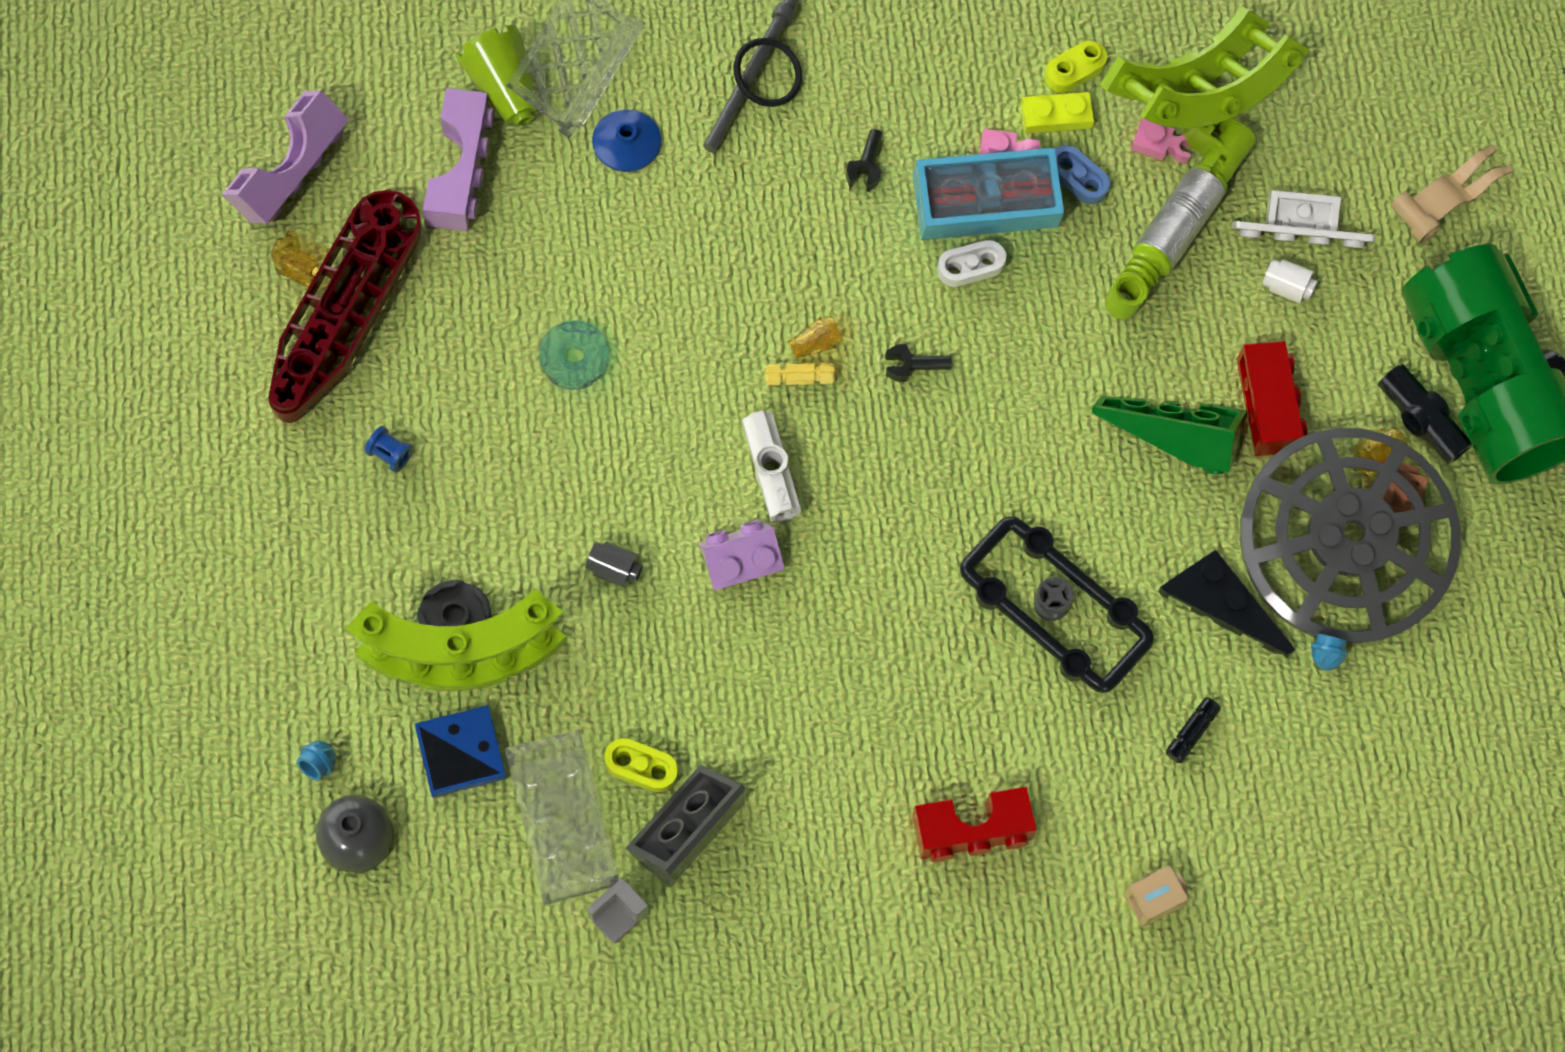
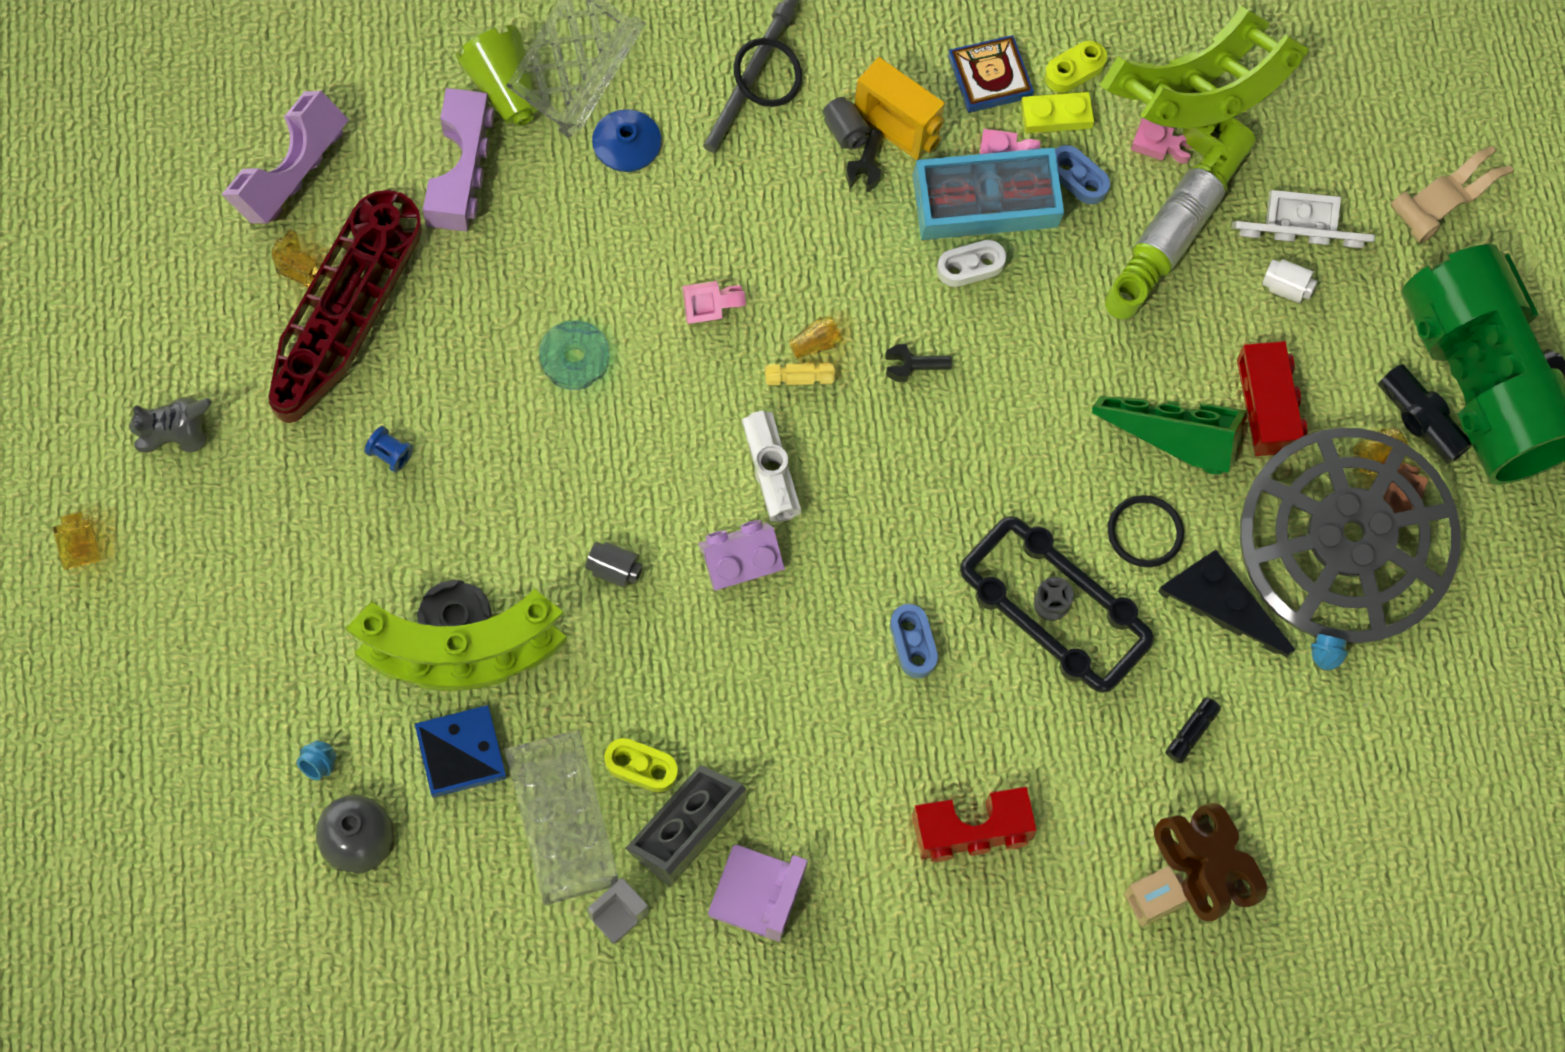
none -> clear yellow bracket [52,511,102,570]
none -> dark grey animal [129,397,212,453]
none -> bright pink plate [682,281,746,324]
none -> lavender bracket [708,845,808,942]
none -> dark grey brick [823,97,870,150]
none -> yellow window [854,57,945,160]
none -> medium blue plate [890,604,938,678]
none -> tile [948,35,1034,113]
none -> black tyre [1108,495,1184,568]
none -> reddish brown piece [1154,803,1267,921]

